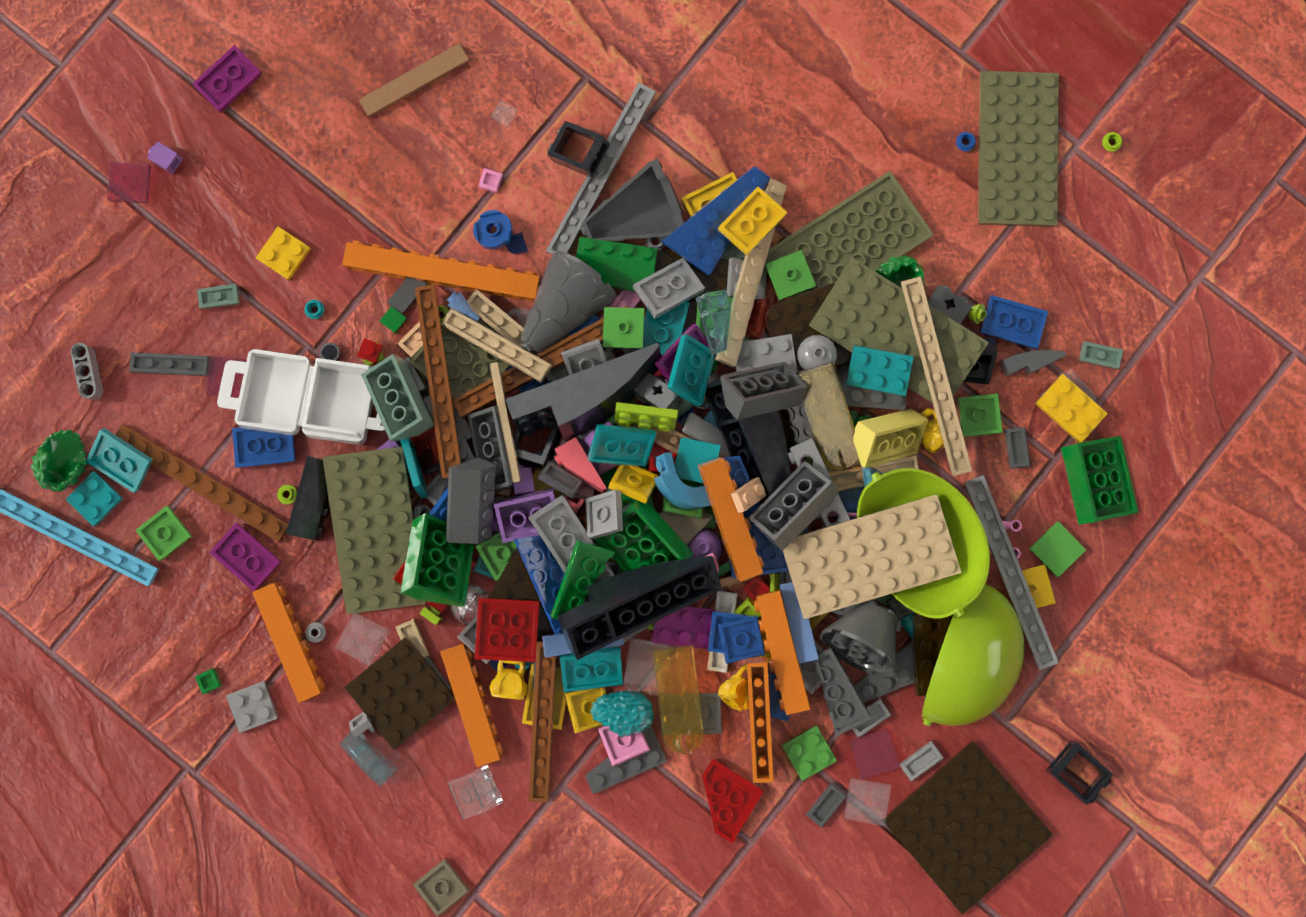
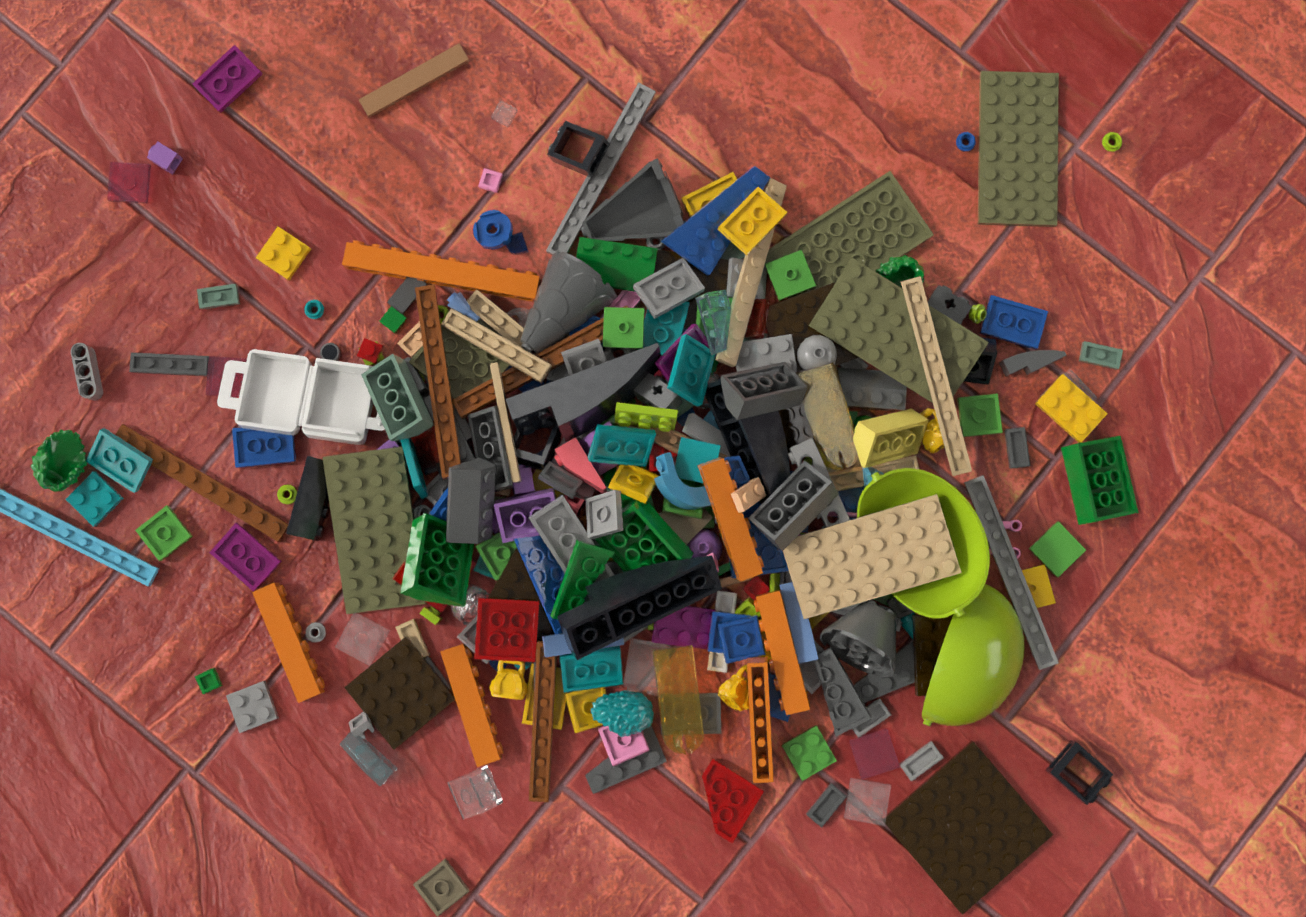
teal plate [846,345,914,396] -> none

